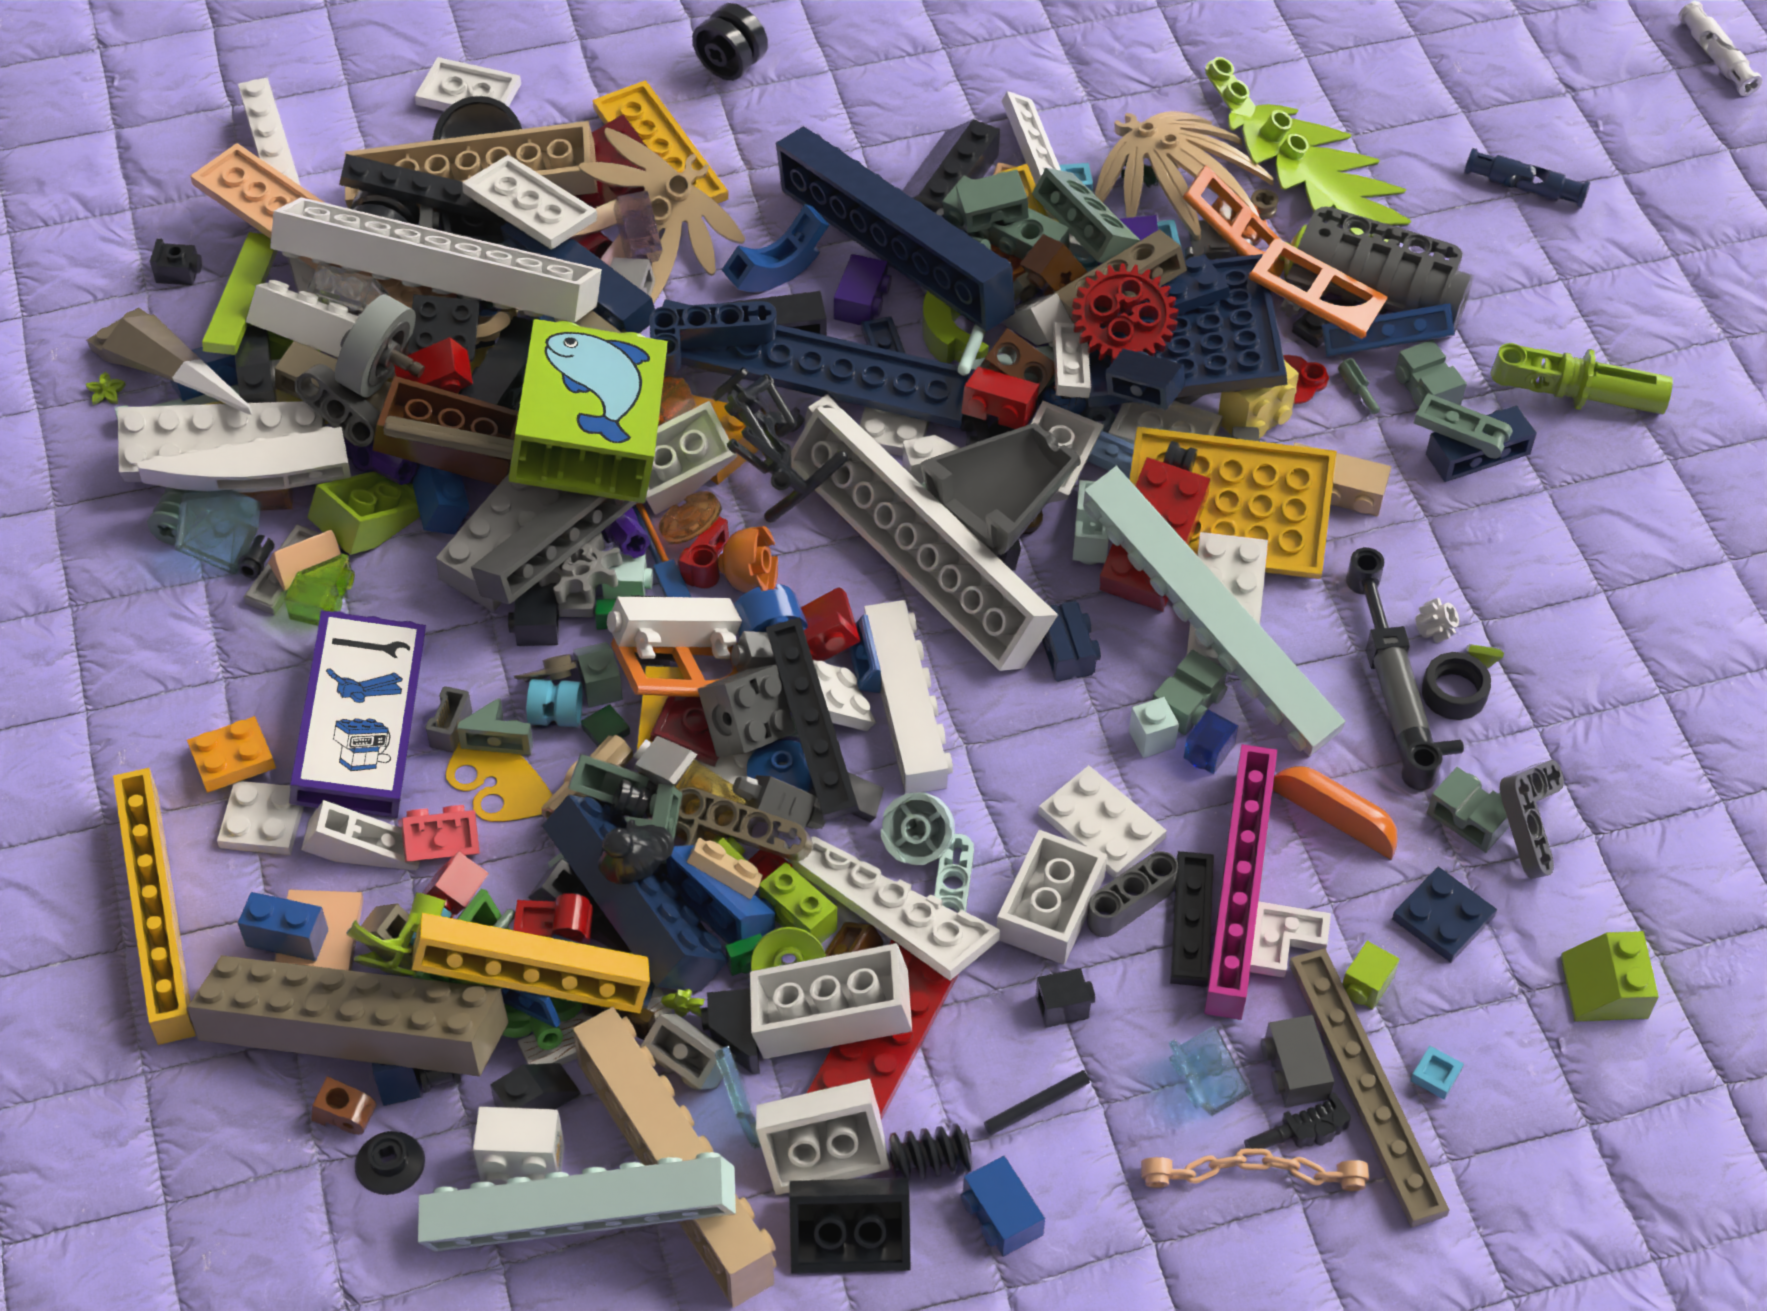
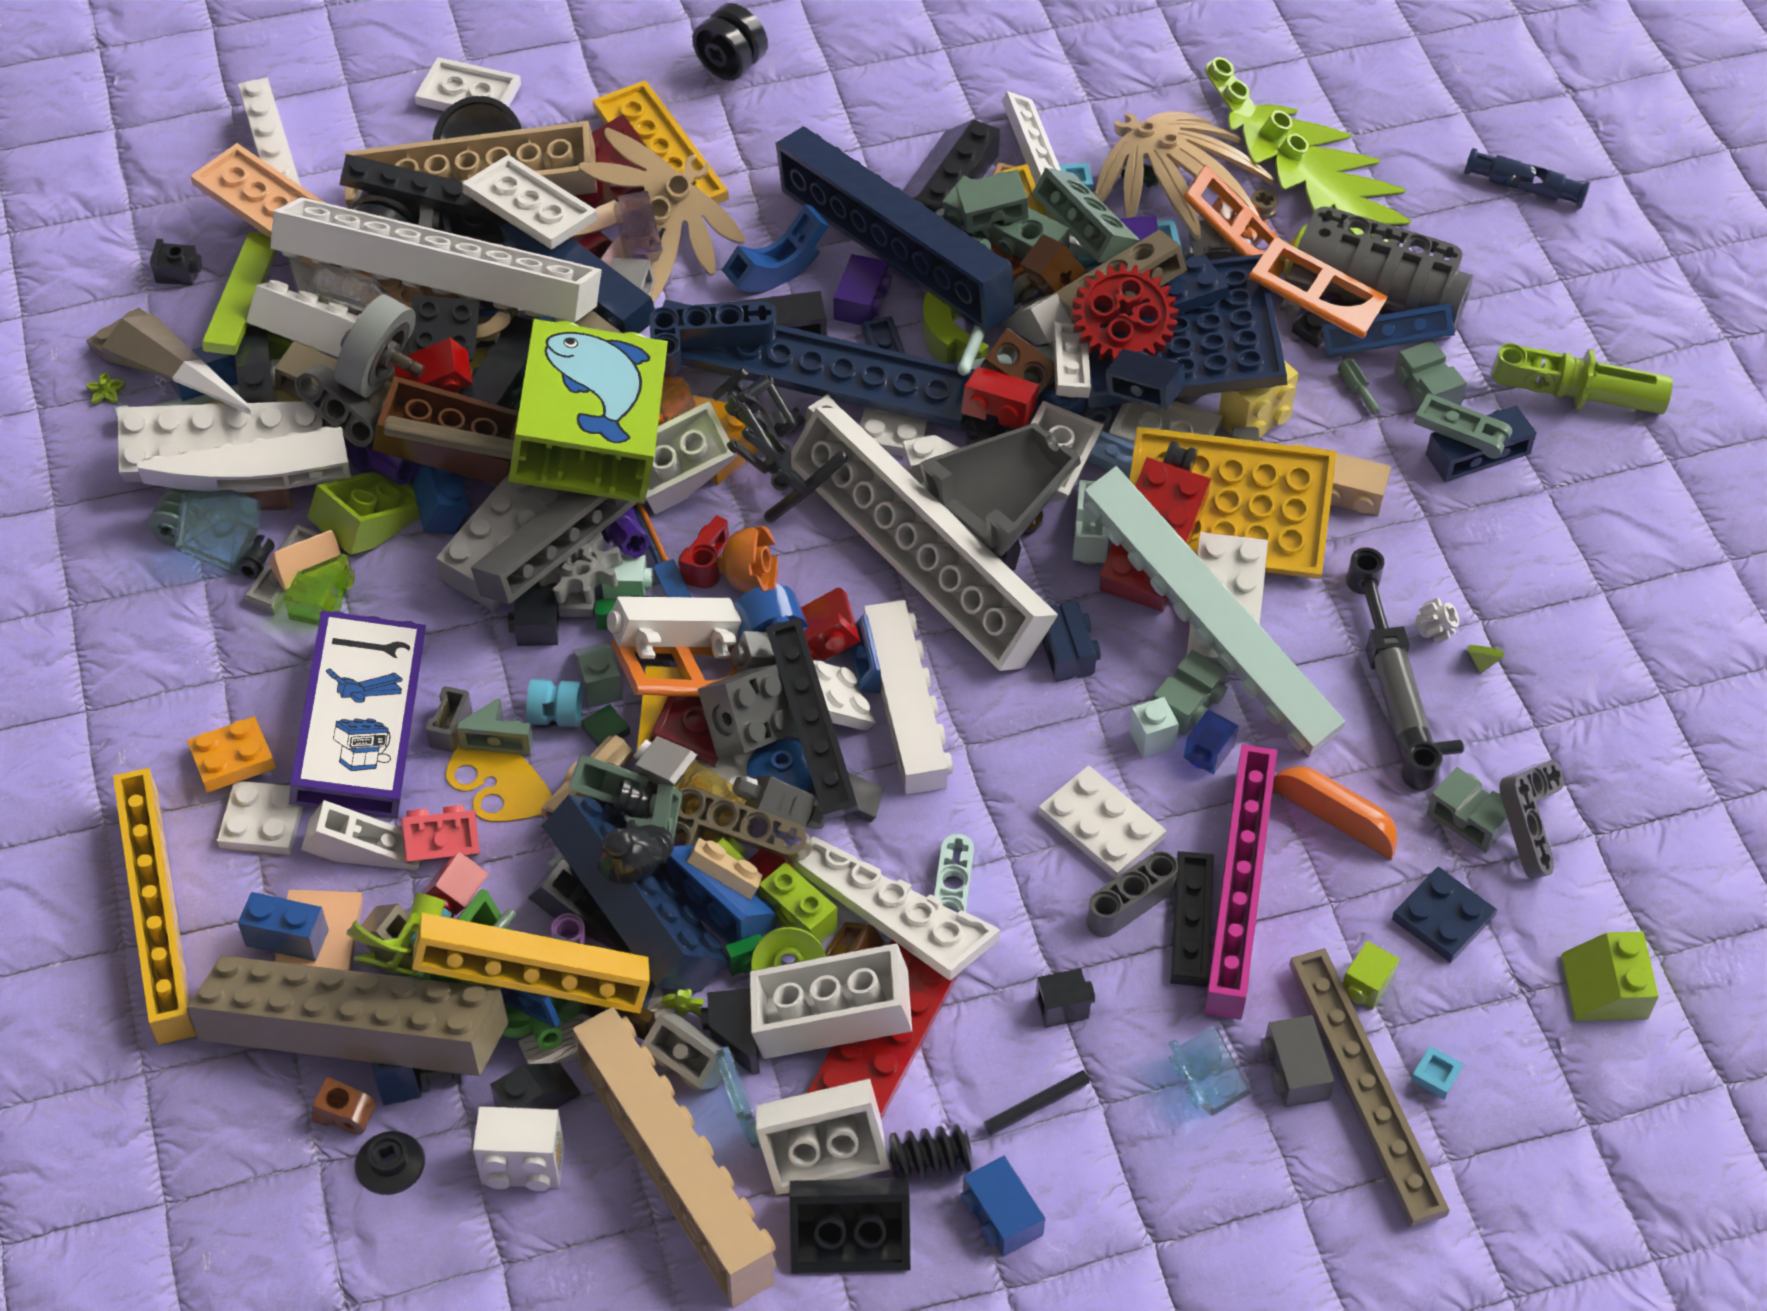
light aqua brick [418,1152,736,1252] -> none
red plate [513,894,593,944] -> none
dark tan plate [514,654,577,682] -> none
clear orange tile [658,491,722,544] -> none
light aqua cylinder [881,792,955,865] -> none
white brick [997,830,1108,965] -> none
light nougat piece [1141,1148,1369,1191] -> none
black piece [1244,1093,1351,1149] -> none
white plate [1250,902,1331,978] -> none
red plate [1283,355,1329,404] -> none
black tyre [1422,652,1491,720] -> none
white piece [1678,1,1763,96] -> none

